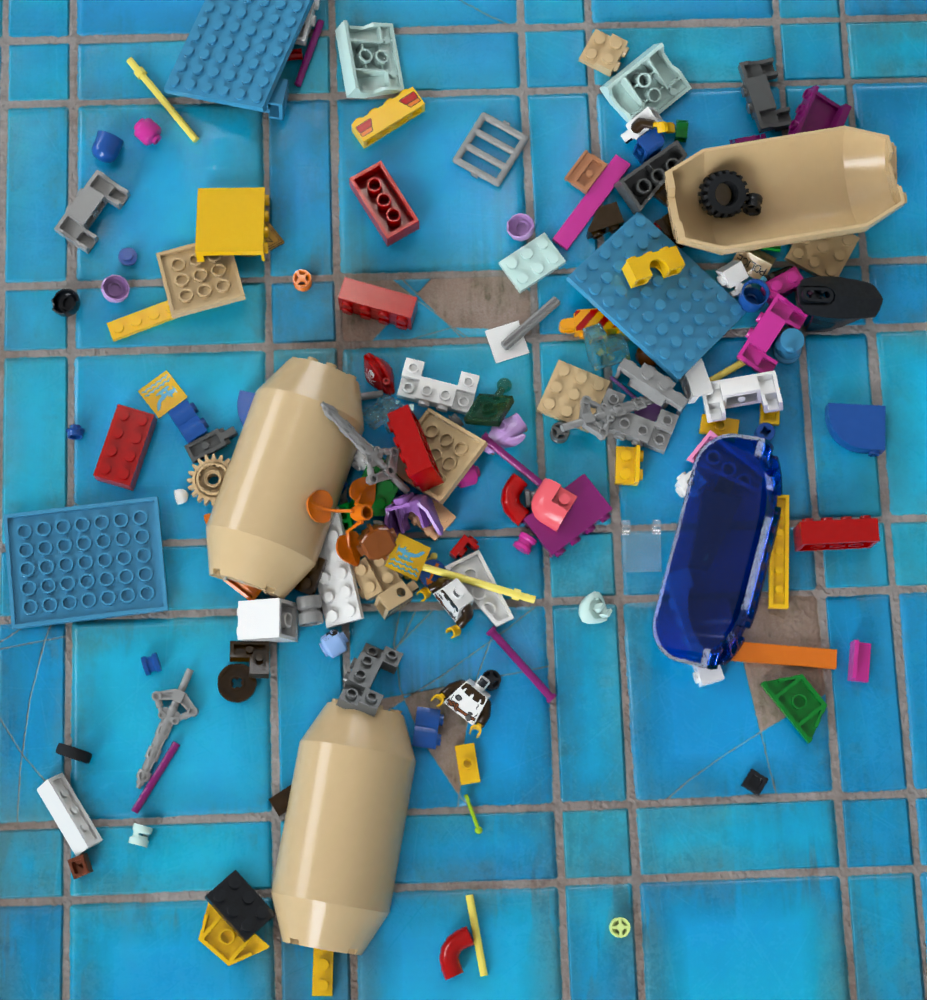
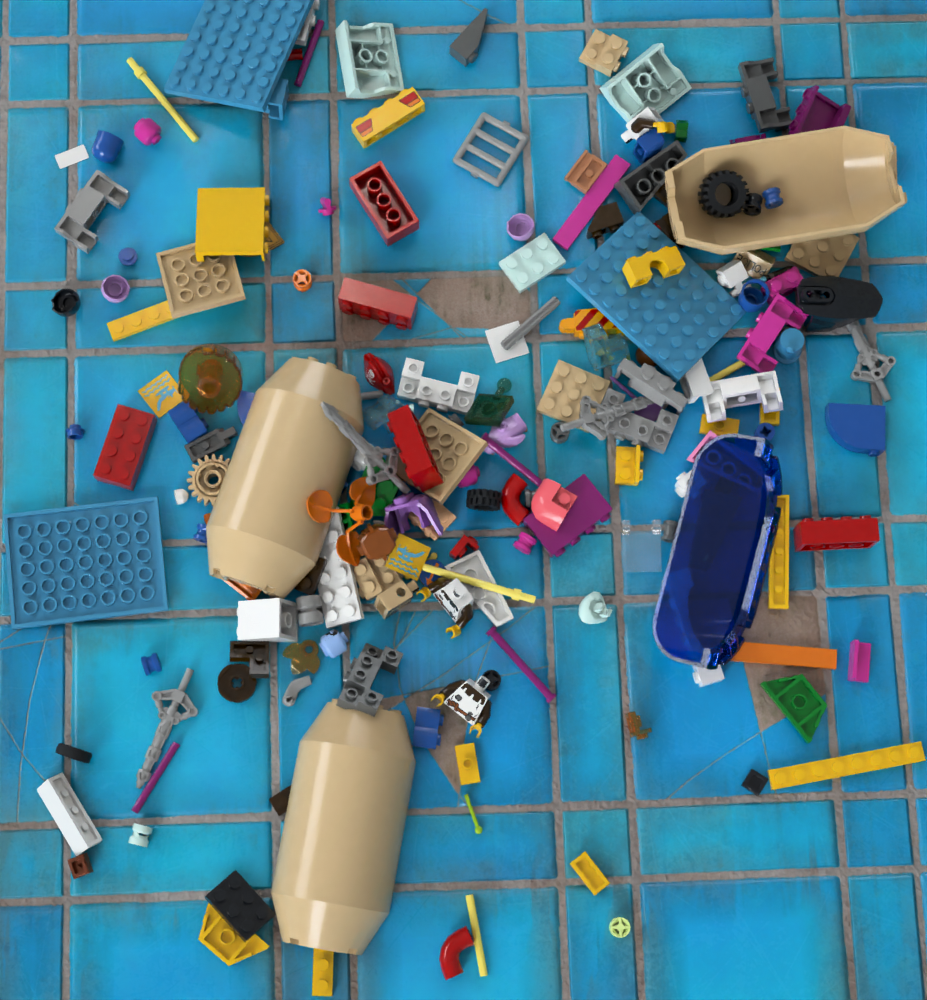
none -> white sticker [55,144,89,169]
none -> clear orange piece [178,344,243,414]
none -> blue wheel [193,523,207,544]
none -> clear orange plate [282,640,320,675]
none -> light grey arm [282,675,312,707]
none -> dark pink plate [318,197,337,216]
none -> dark grey slope [449,8,488,67]
none -> black tyre [466,489,501,511]
none -> yellow plate [569,851,610,896]
none -> clear orange bracket [625,711,652,740]
none -> dark grey bush [661,520,681,543]
none -> blue wheel [762,187,783,209]
none -> yellow plate [767,741,926,790]
none -> light grey bar [846,320,896,402]

